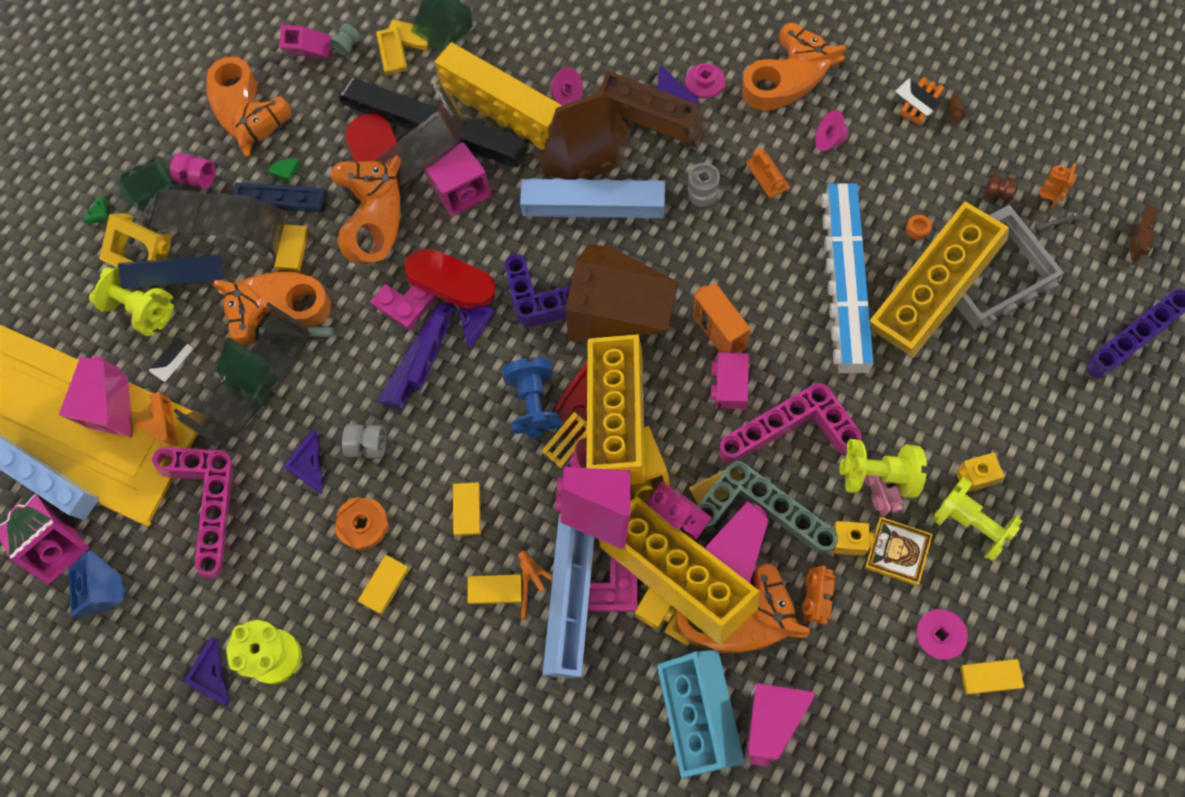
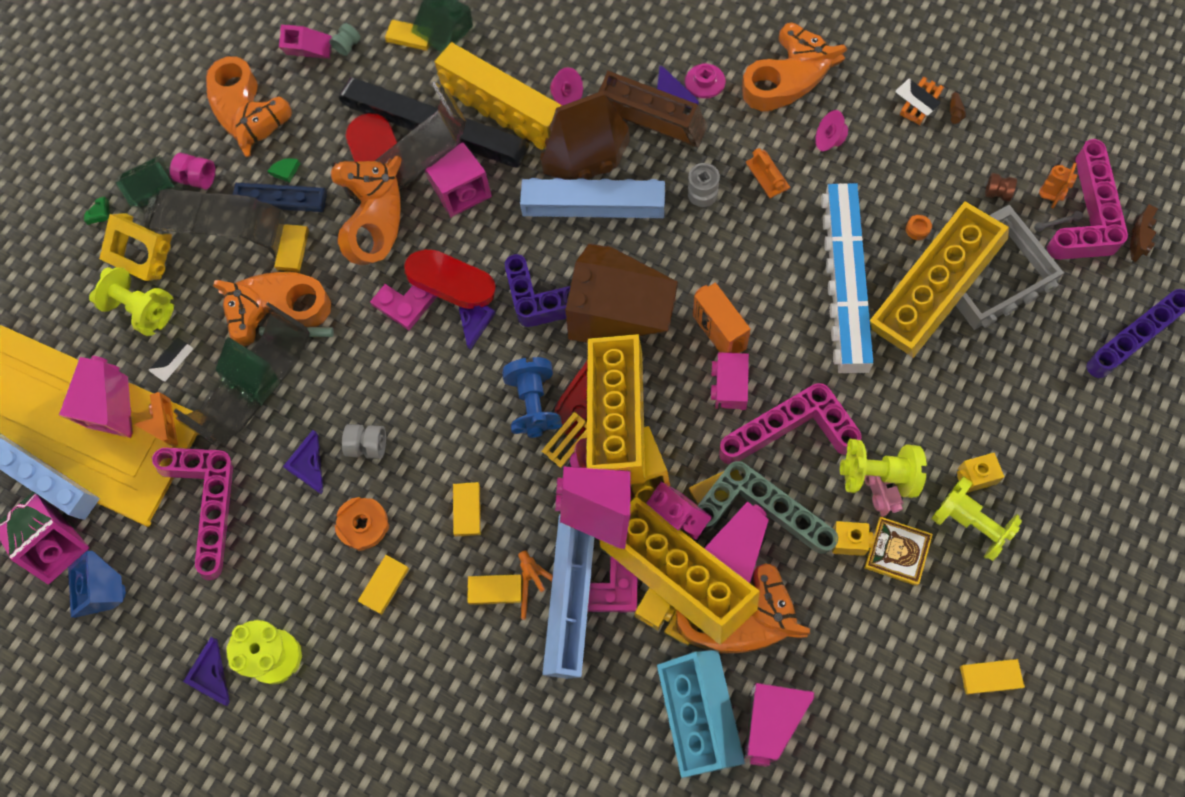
dark blue tile [118,254,224,289] -> none
yellow tile [376,26,408,76] -> none
dark purple wedge [377,302,456,411] -> none
orange hinge [802,566,835,625] -> none
dark pink piece [917,609,968,660] -> none
none -> dark pink beam [1047,139,1128,260]

